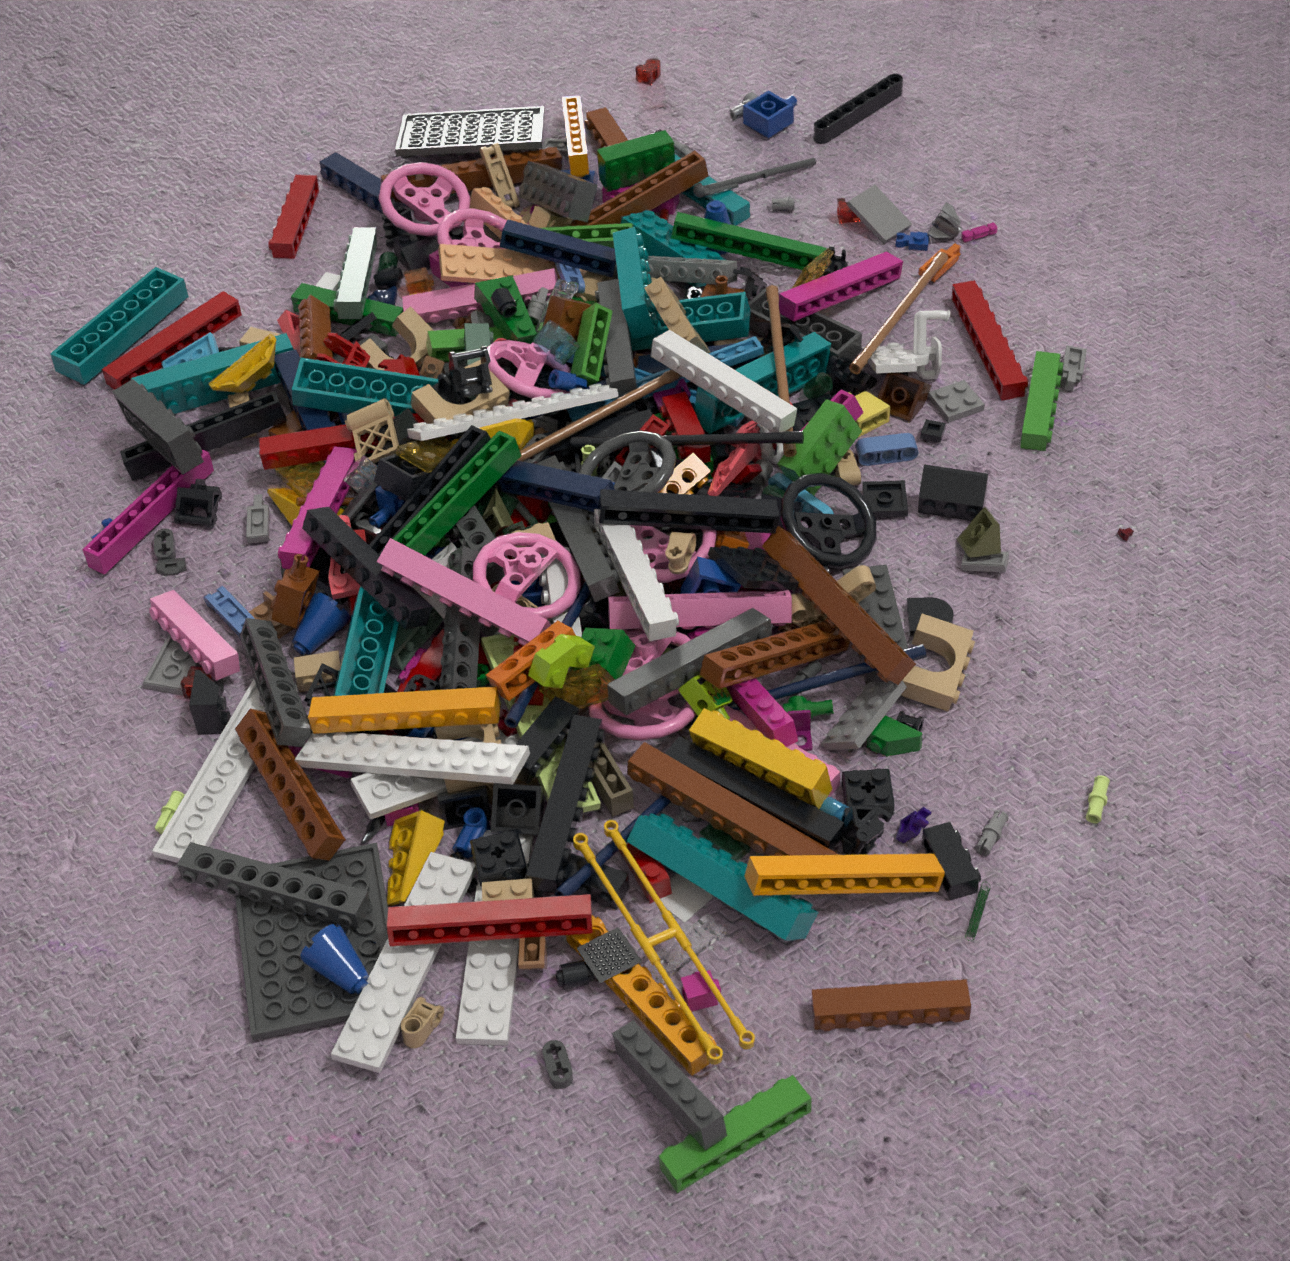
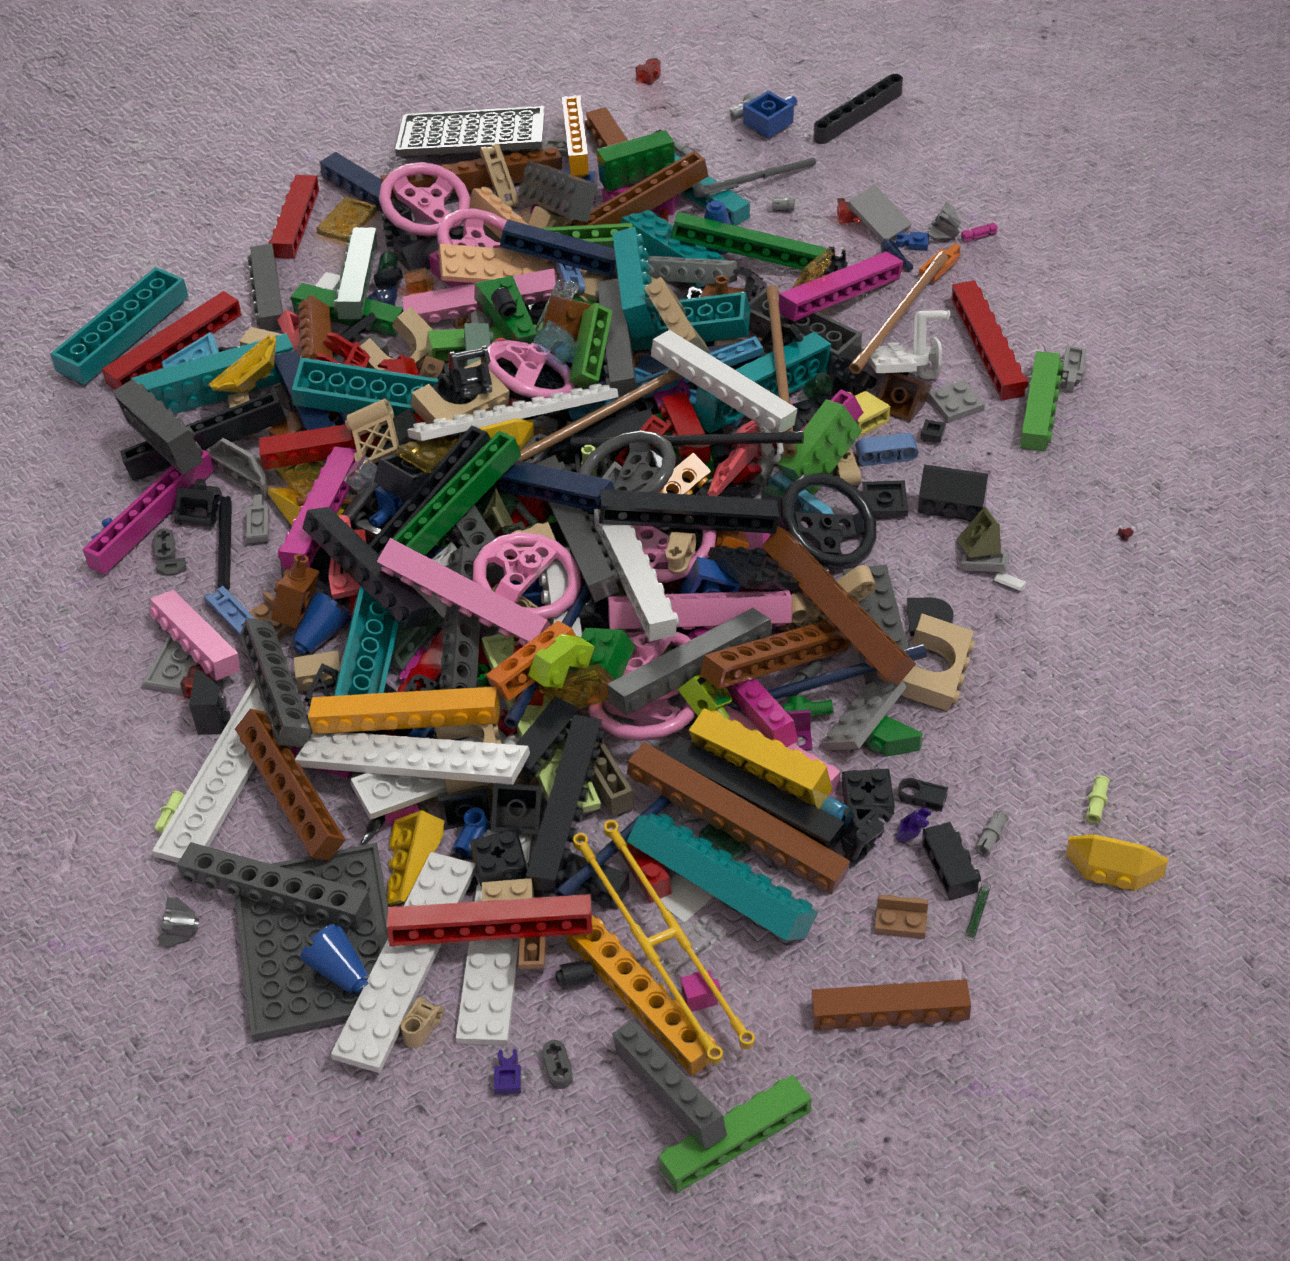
light grey hinge [527,287,549,325] -> none
blue hinge [549,369,587,392] -> none
dark grey sticker [577,927,642,983] -> none
light orange brick [744,854,945,895] -> none
black bush [896,711,924,732] -> none
none -> flat silver brick [159,896,199,947]
none -> light grey wedge [205,438,269,500]
none -> black axle [217,496,232,591]
none -> dark grey brick [247,243,283,331]
none -> clear yellow plate [316,197,377,243]
none -> dark purple plate [494,1049,521,1095]
none -> medium nougat bracket [875,895,928,939]
none -> dark blue piece [880,238,913,271]
none -> black piece [898,778,948,812]
none -> white piece [994,572,1027,591]
none -> yellow wedge [1066,834,1168,890]

